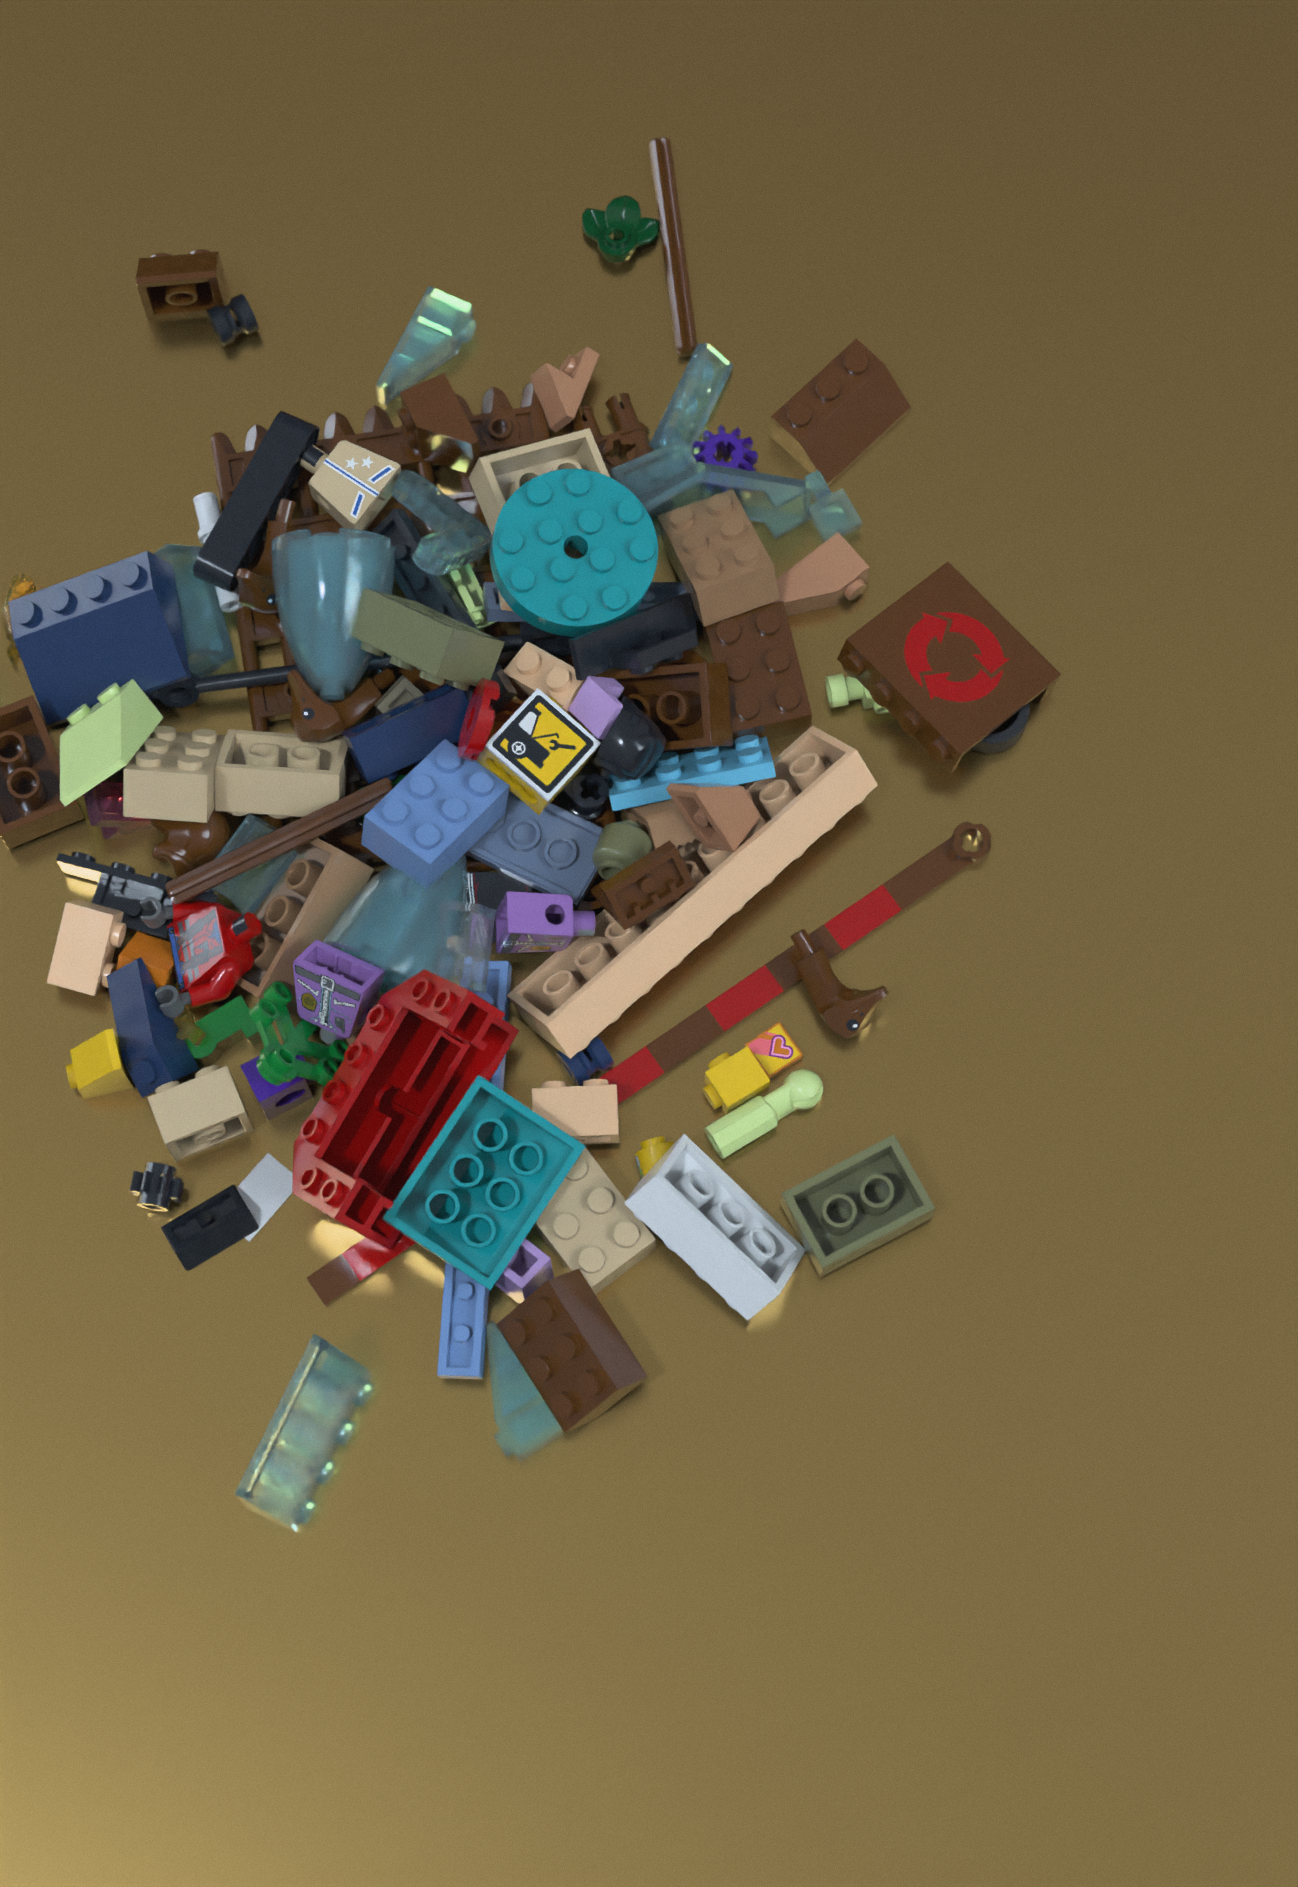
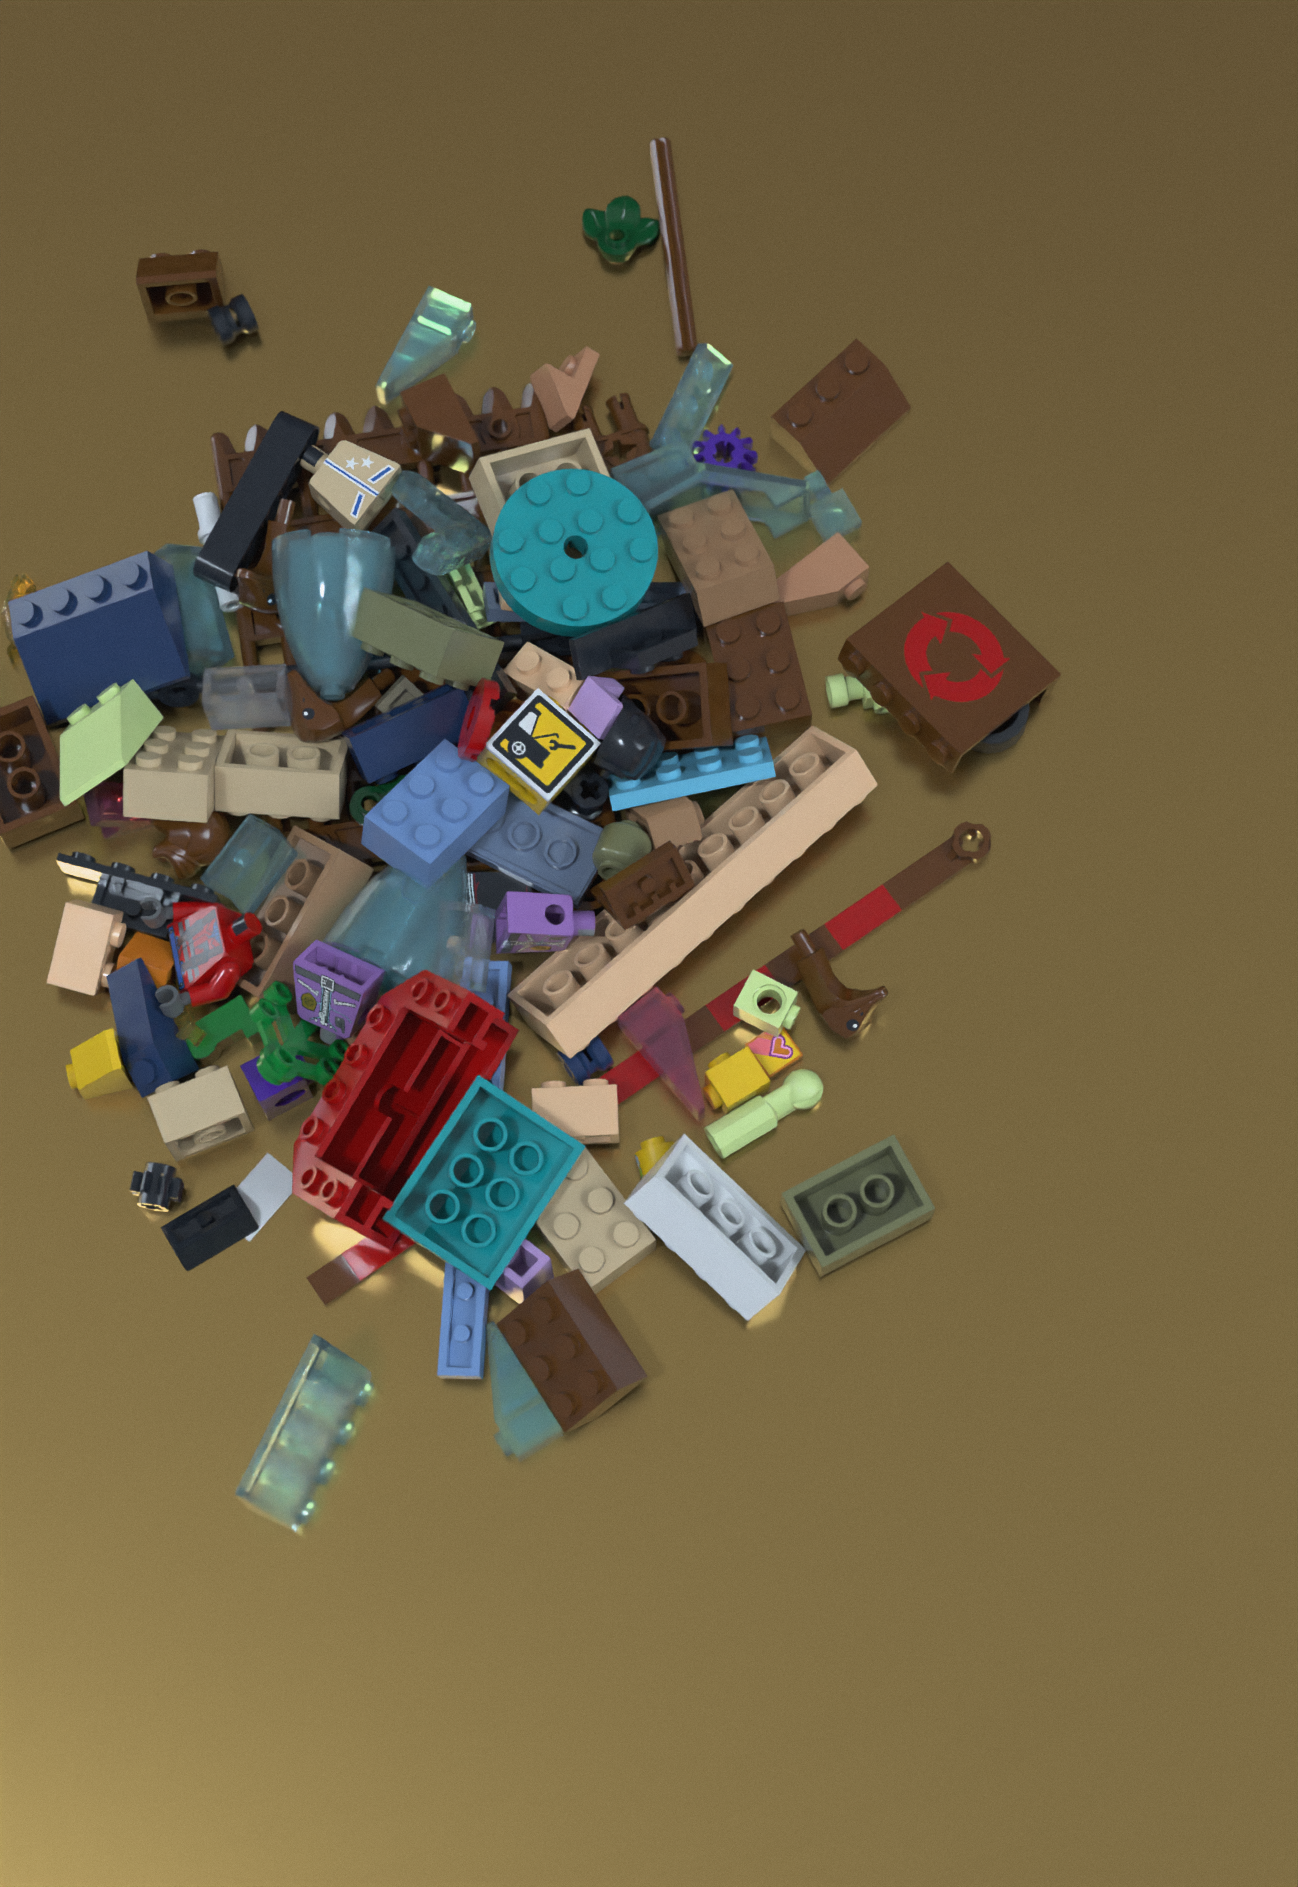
reddish brown axle [165,778,394,905] -> none
nougat slope [666,783,761,852] -> none
none -> clear brick [202,664,291,730]
none -> clear pink slope [618,986,705,1122]
none -> yellowish green brick [733,970,801,1038]

